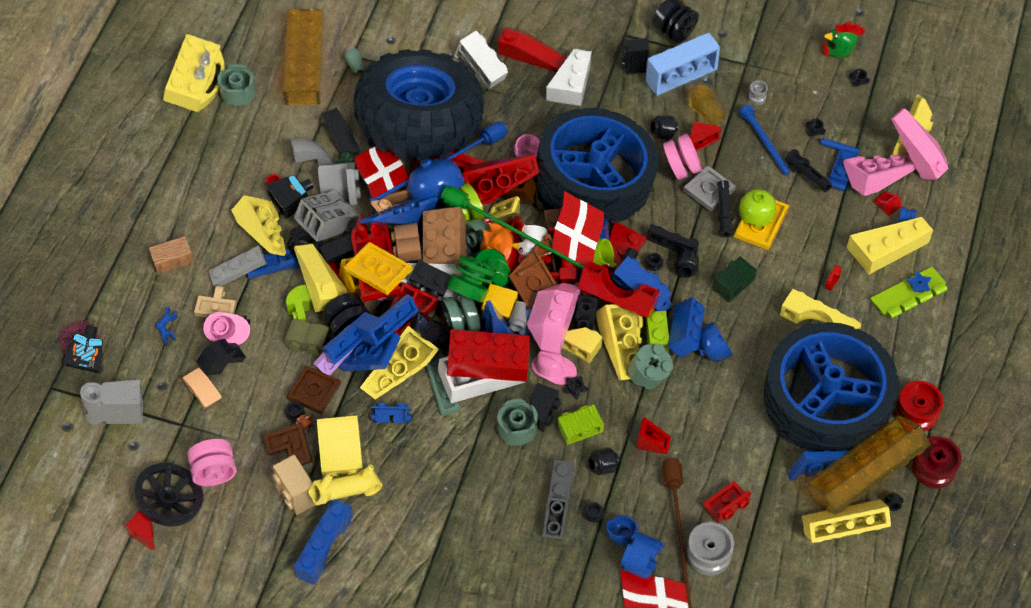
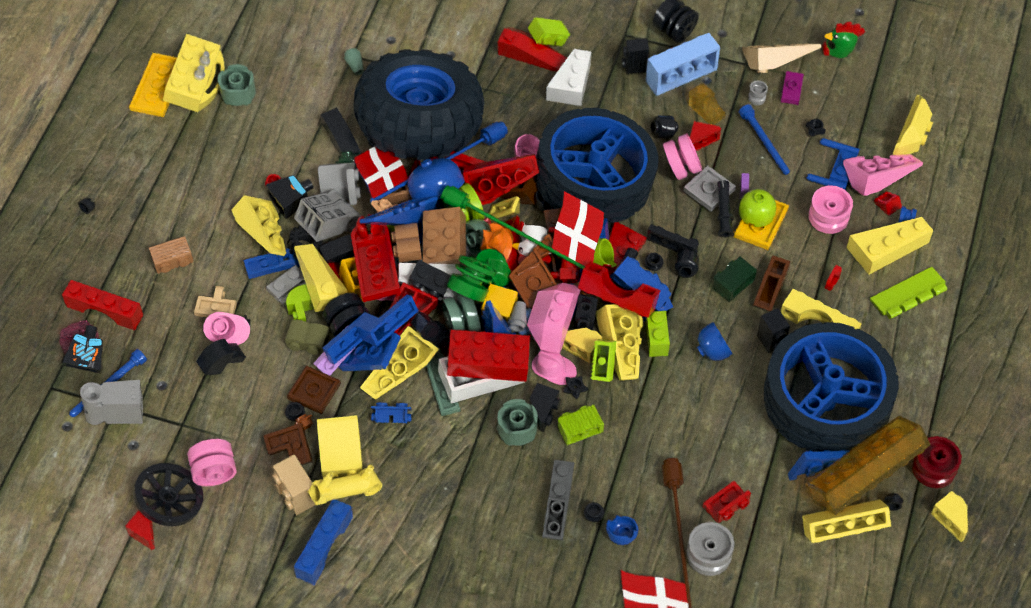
blue arm [156,307,178,345] -> none
light nougat slope [182,368,222,409] -> none
light grey plate [209,245,267,288] -> none
clear yellow brick [283,9,325,105] -> none
light grey brick [290,137,333,167] -> none
yellow tile [344,242,413,295] -> none
white wedge [454,30,508,89] -> none
black head [588,447,619,475] -> none
blue brick [621,530,664,579] -> none
sand green brick [628,344,673,390] -> none
red slope [637,418,671,455] -> none
blue brick [668,297,705,358] -> none
black pin [785,149,832,192] -> none
black plate [849,69,870,87] -> none
bright pink wedge [891,108,948,179] -> none
red wheel [895,380,943,432] -> none
blue plate [907,272,931,292] -> none
none -> red arch [62,280,143,330]
none -> blue piece [69,349,147,417]
none -> black hinge [78,197,95,214]
none -> yellow tile [129,53,177,117]
none -> light grey plate [266,265,306,308]
none -> lime brick [528,18,570,47]
none -> lime brick [591,339,617,382]
none -> medium lavender tile [740,173,749,199]
none -> wedge [742,43,821,73]
none -> reddish brown slope [753,255,791,312]
none -> black brick [757,308,790,353]
none -> magenta plate [781,71,804,105]
none -> bright pink wheel [809,186,853,234]
none -> light yellow slope [931,491,968,542]

